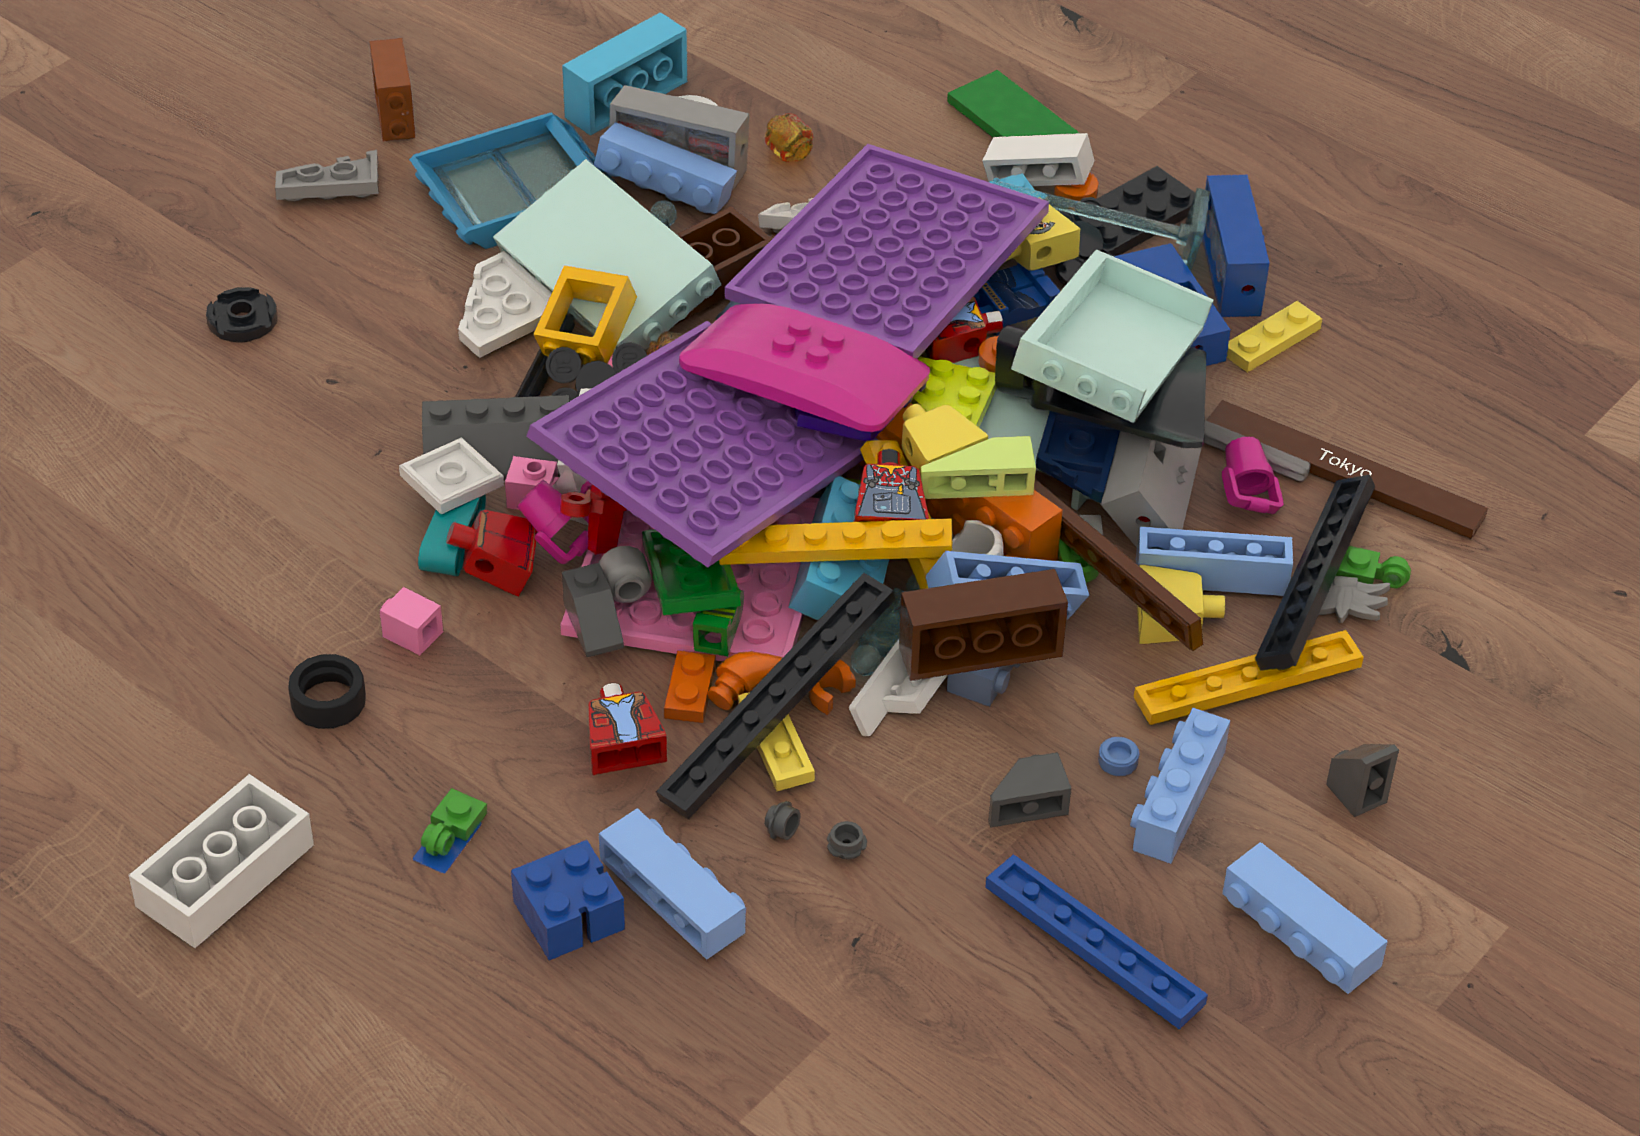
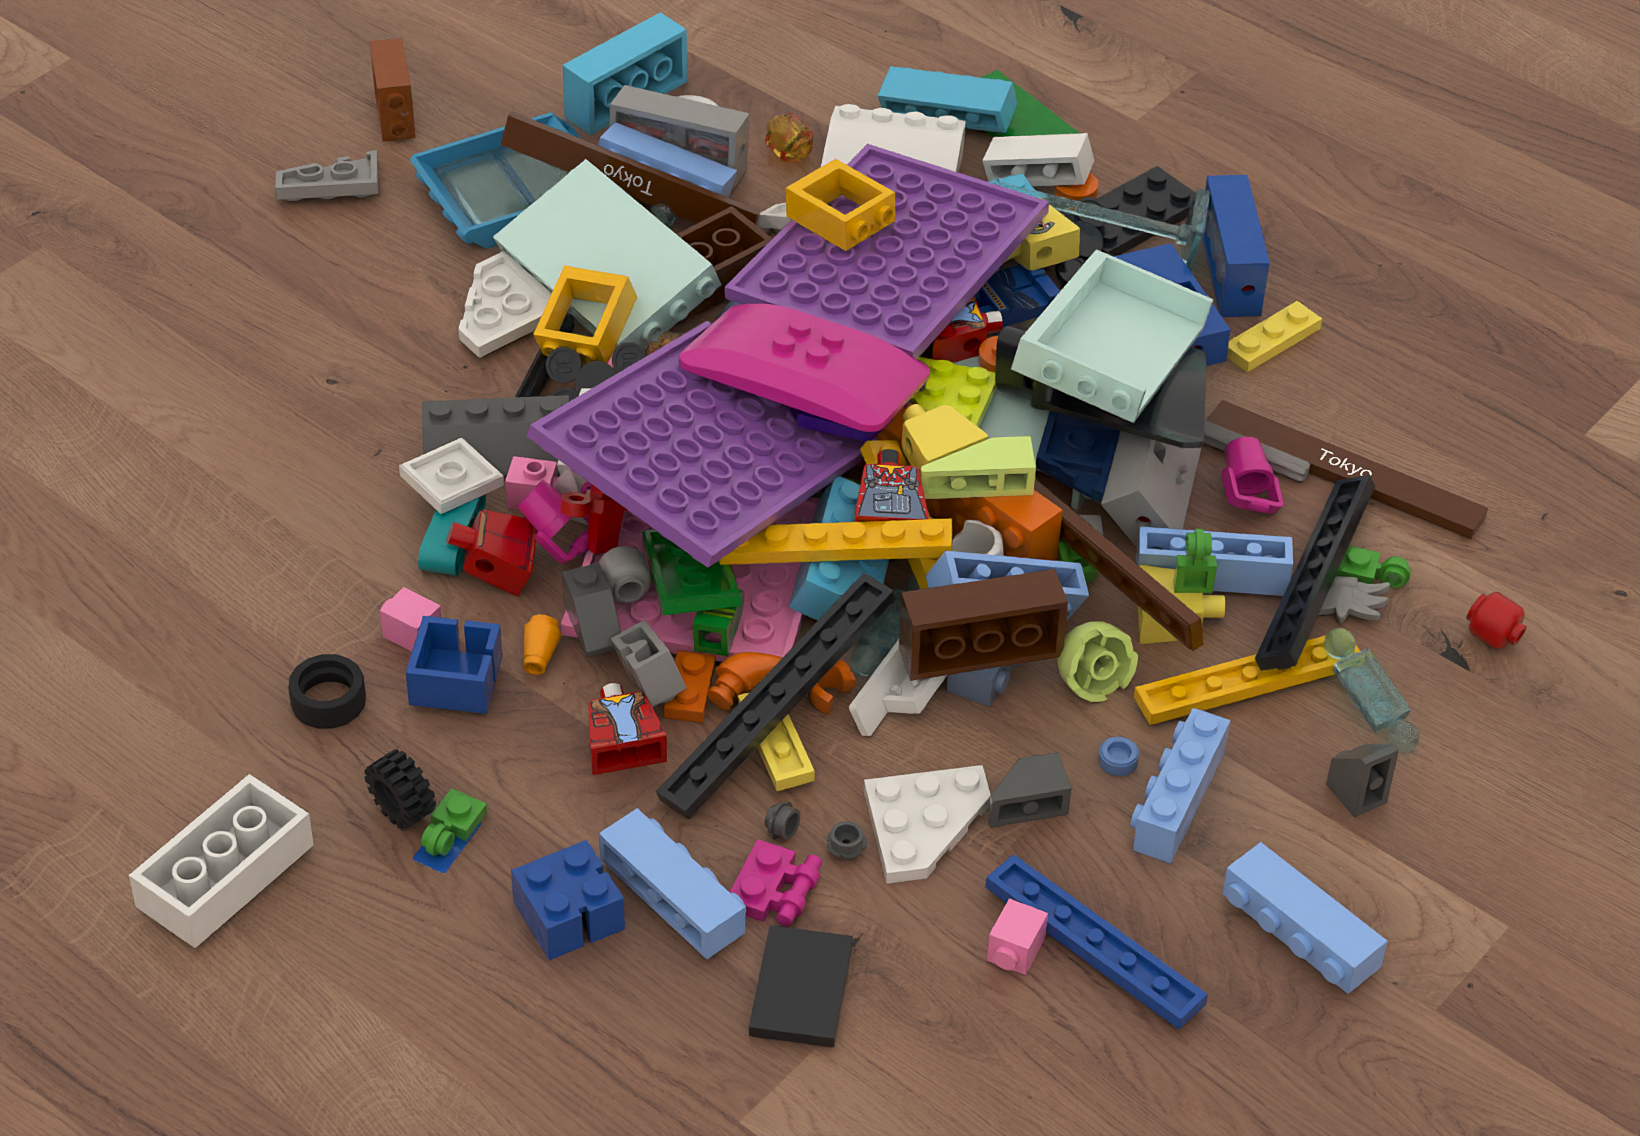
black tile [206,287,278,342] -> none
none -> black tyre [364,749,436,829]
none -> blue piece [406,616,503,714]
none -> reddish brown tile [500,111,761,226]
none -> light orange cone [522,615,562,675]
none -> light grey brick [610,620,687,707]
none -> dark pink plate [730,839,822,926]
none -> black tile [749,925,853,1047]
none -> yellow window [786,159,895,251]
none -> white slope [821,104,966,173]
none -> white plate [863,765,991,884]
none -> medium azure brick [878,66,1018,133]
none -> bright pink brick [987,898,1048,975]
none -> yellowish green cylinder [1057,621,1138,702]
none -> bright green plate [1173,529,1217,593]
none -> clear light blue plate [1324,628,1420,752]
none -> red head [1466,592,1527,649]

